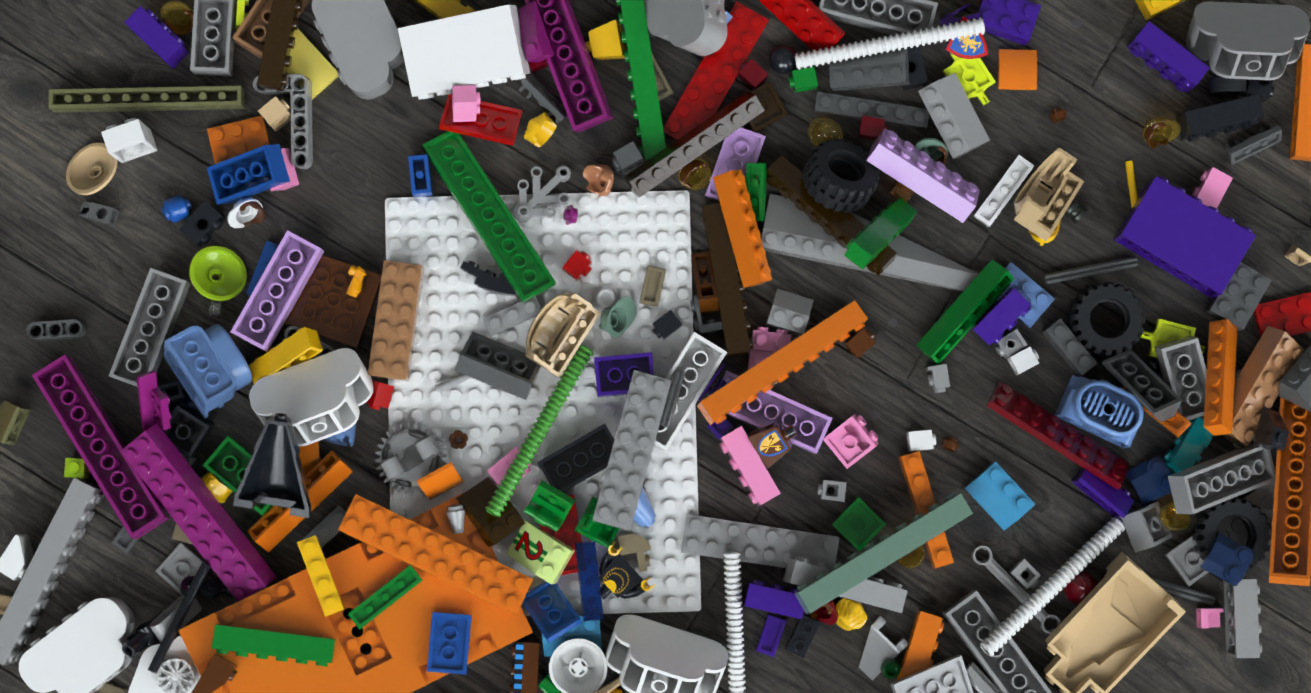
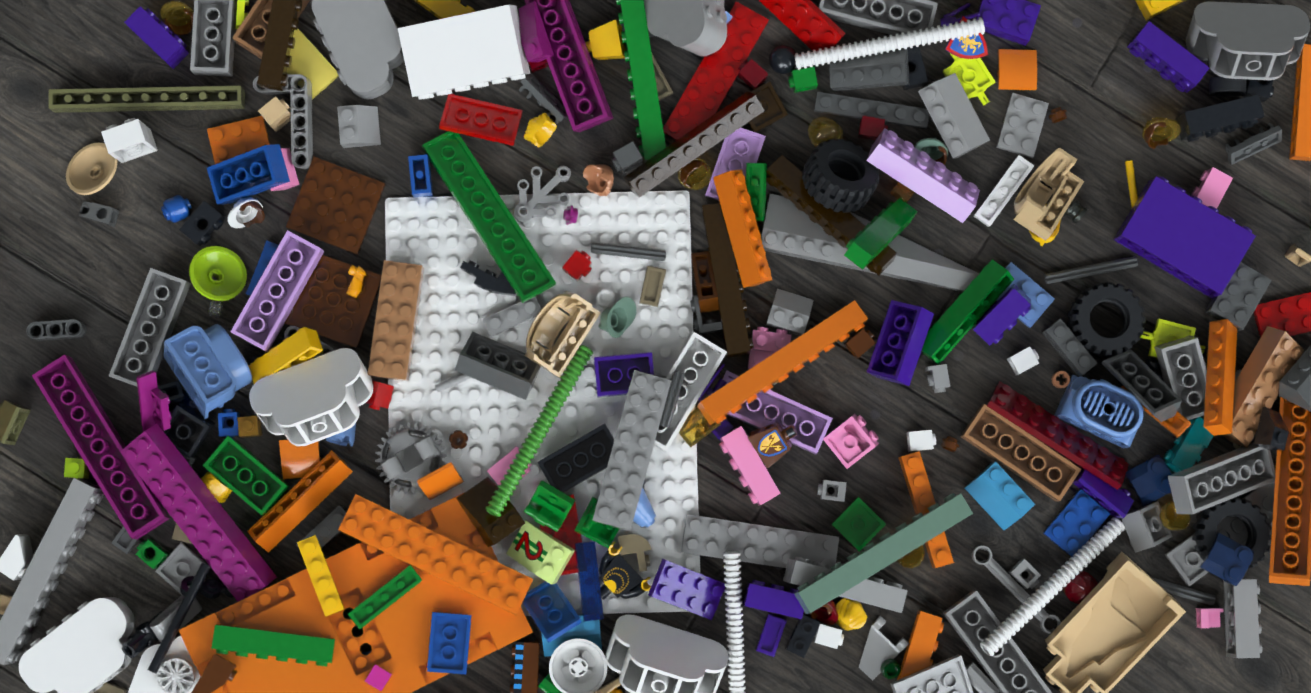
black cone [233,413,311,518] -> none
light grey cone [446,504,465,534] -> none
bright pink brick [452,85,480,122] -> none
black brick [652,310,683,340] -> none
light grey brick [995,329,1028,359] -> none
none -> green brick [135,539,170,569]
none -> blue brick [218,409,240,437]
none -> pearl gold brick [237,416,262,438]
none -> reddish brown plate [286,157,386,255]
none -> light grey slope [337,105,381,148]
none -> dark pink tile [365,664,392,691]
none -> dark grey axle [591,242,666,261]
none -> plate [648,559,725,620]
none -> clear yellow slope [679,408,721,447]
none -> white brick [813,624,844,649]
none -> dark purple brick [867,300,934,386]
none -> medium nougat brick [960,404,1081,502]
none -> light grey plate [996,93,1049,158]
none -> blue plate [1043,489,1110,557]
none -> nougat bush [1051,371,1070,389]

